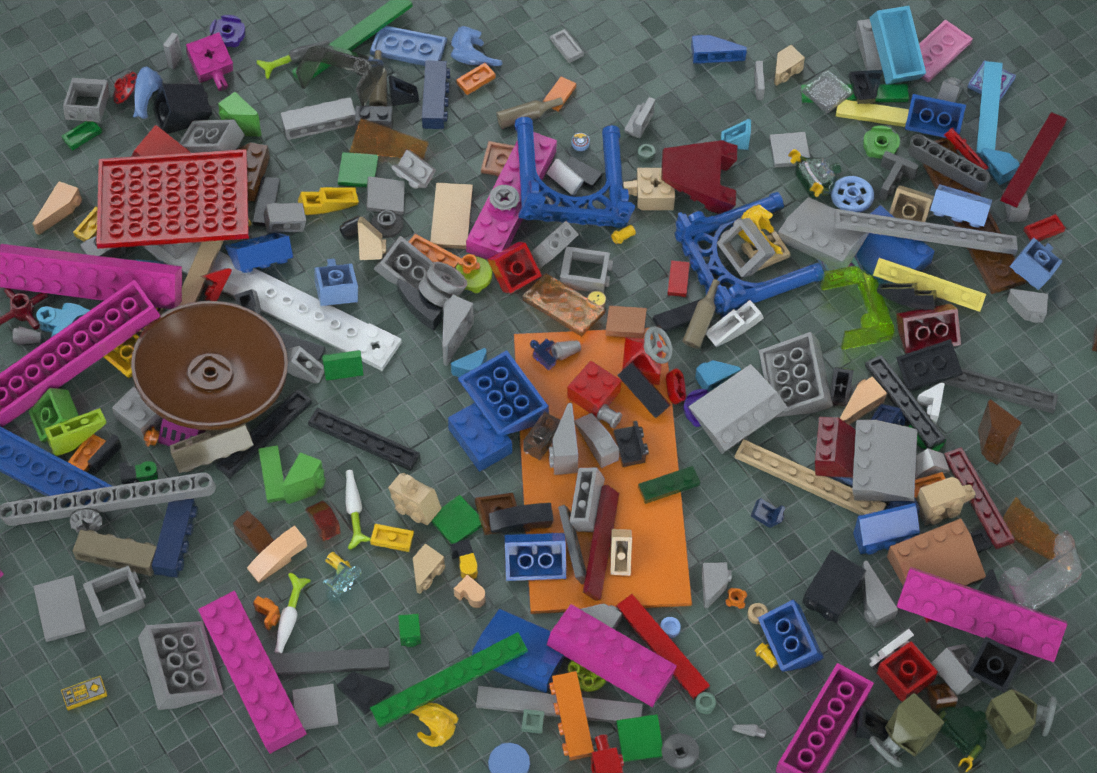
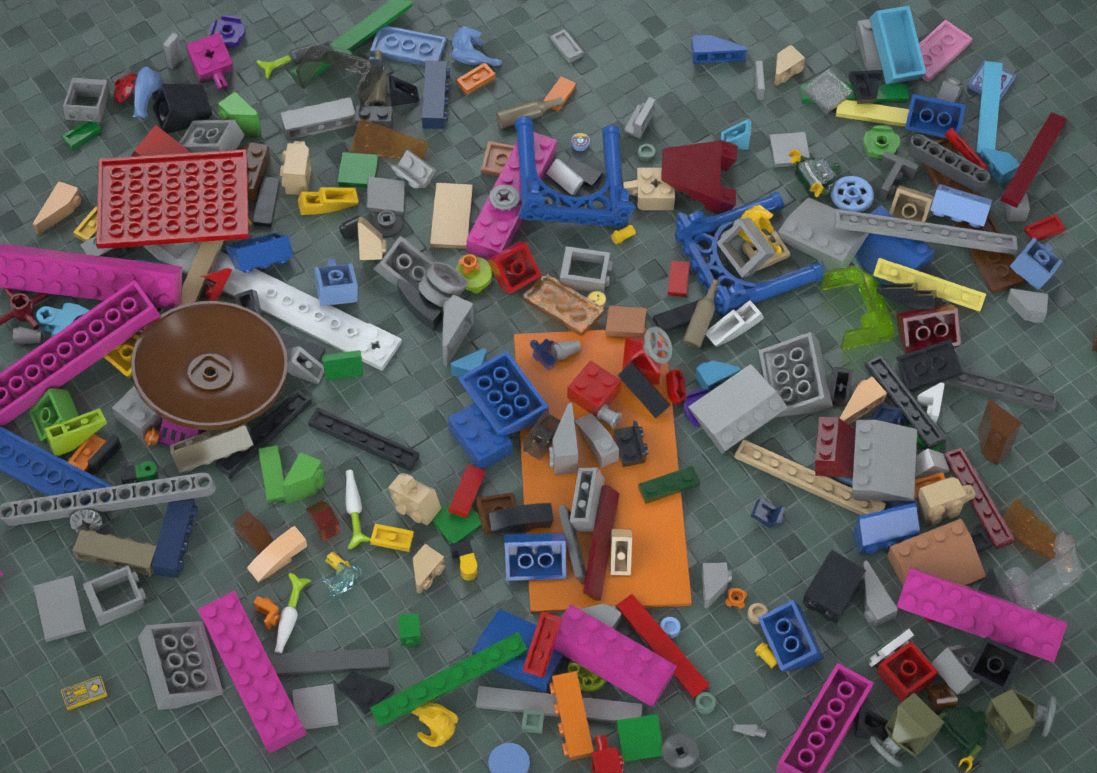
light grey brick [263,203,306,233] -> none
orange plate [409,234,461,269] -> none
light nougat leg [454,575,486,608] -> none
light grey window [531,221,579,269] -> none
none -> tan hinge [280,141,311,195]
none -> red tile [448,464,486,518]
none -> red plate [523,612,562,678]

